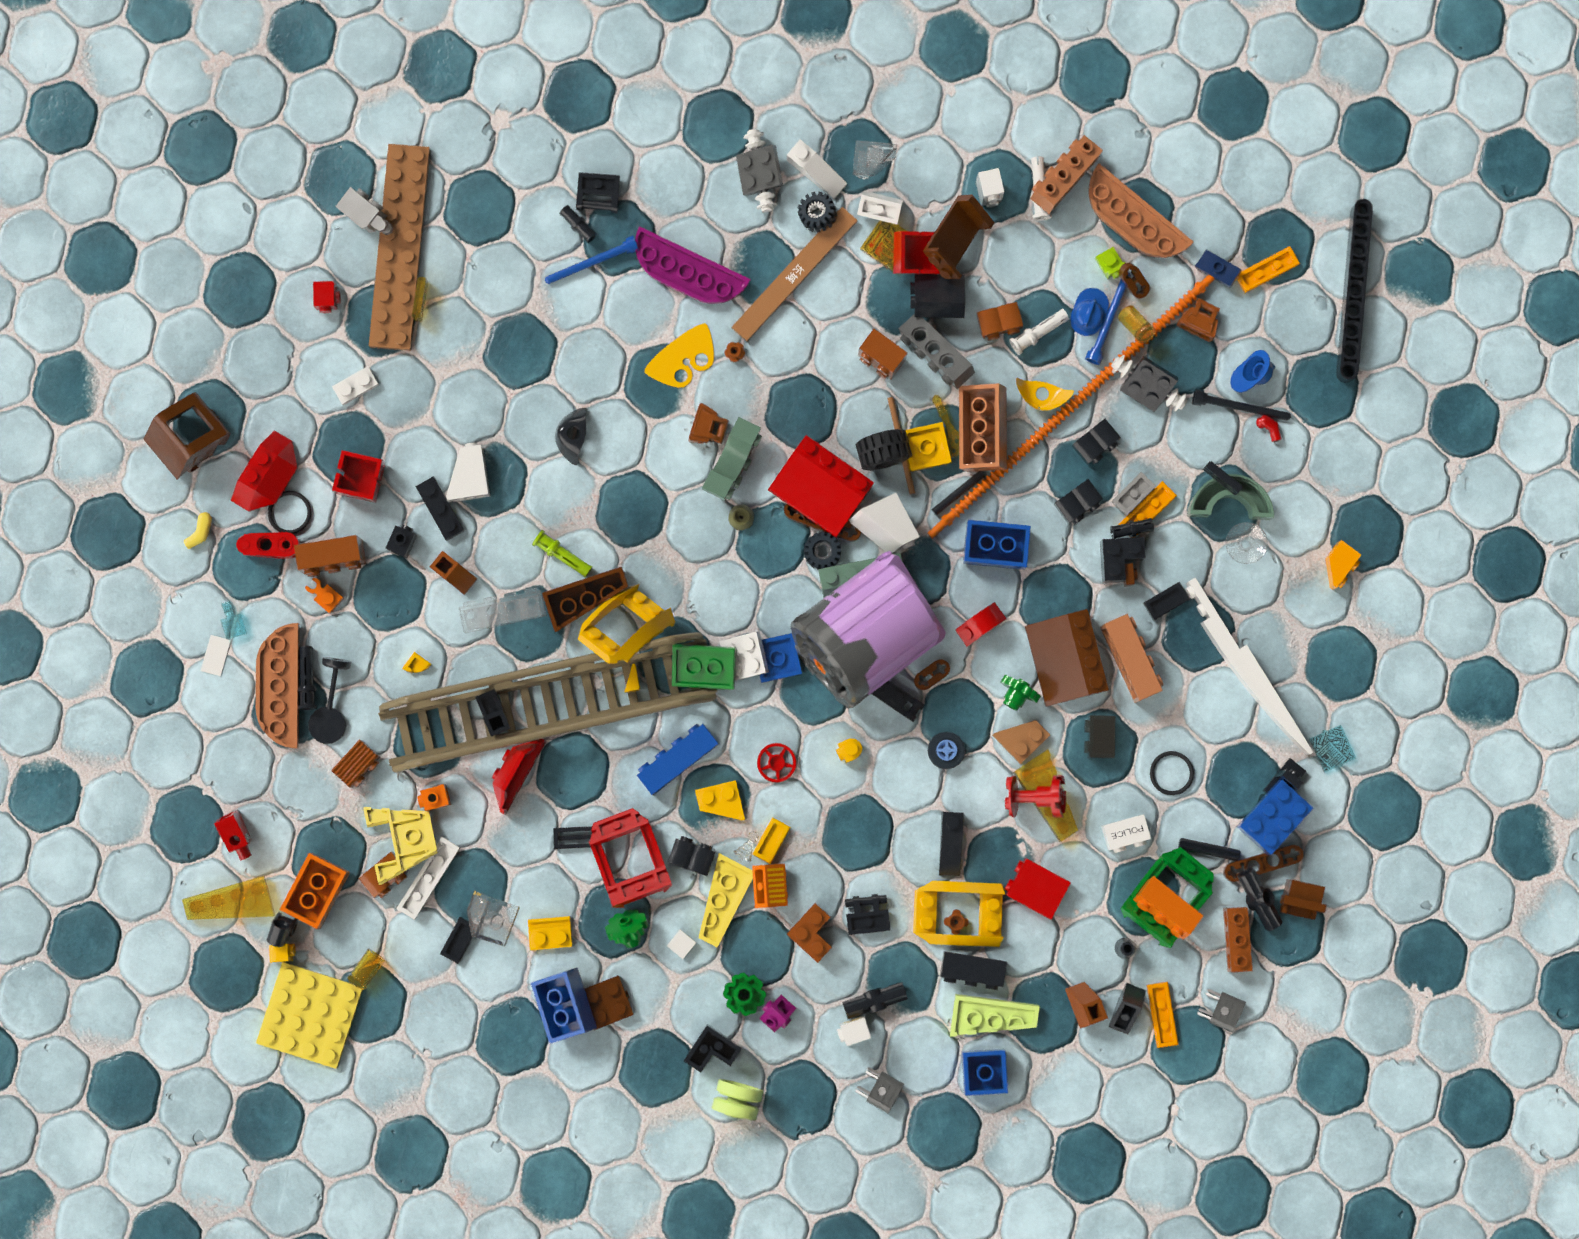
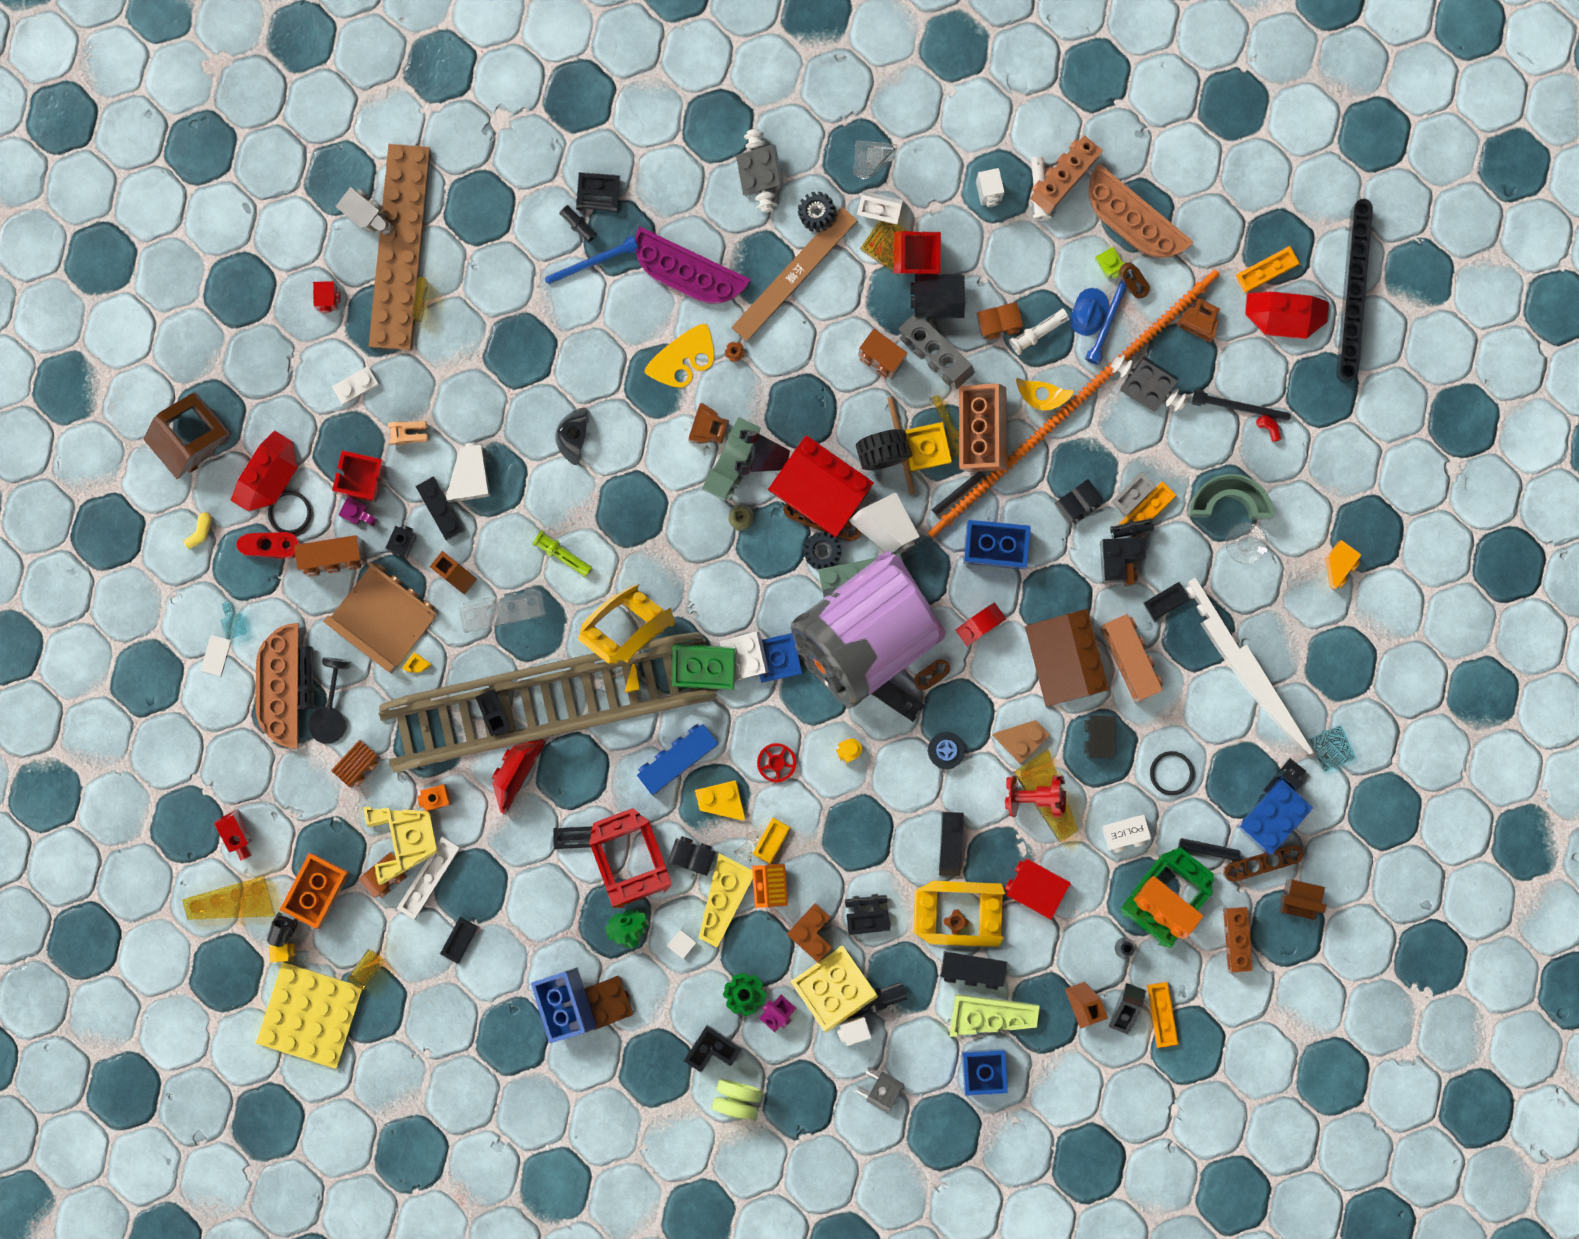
orange plate [305,577,344,614] -> none
clear slope [467,891,520,947] -> none
yellow plate [528,916,573,950] -> none
reddish brown wedge [542,566,629,633] -> none
white slope [787,140,847,199] -> none
reddish brown panel [923,194,995,279] -> none
green plant [1000,675,1041,711] -> none
black brick [1072,419,1121,465] -> none
clear yellow piece [1118,305,1155,343] -> none
dark blue plate [1195,249,1242,288] -> none
dark grey piece [1197,989,1246,1033] -> none
black tile [1202,461,1243,495] -> none
blue piece [1230,350,1275,393] -> none
black piece [1237,867,1283,931] -> none
none -> medium nougat panel [323,562,438,674]
none -> magenta plate [338,497,377,527]
none -> light nougat piece [388,421,429,445]
none -> black flag [734,430,790,475]
none -> light yellow plate [790,945,878,1033]
none -> red wedge [1245,291,1329,339]

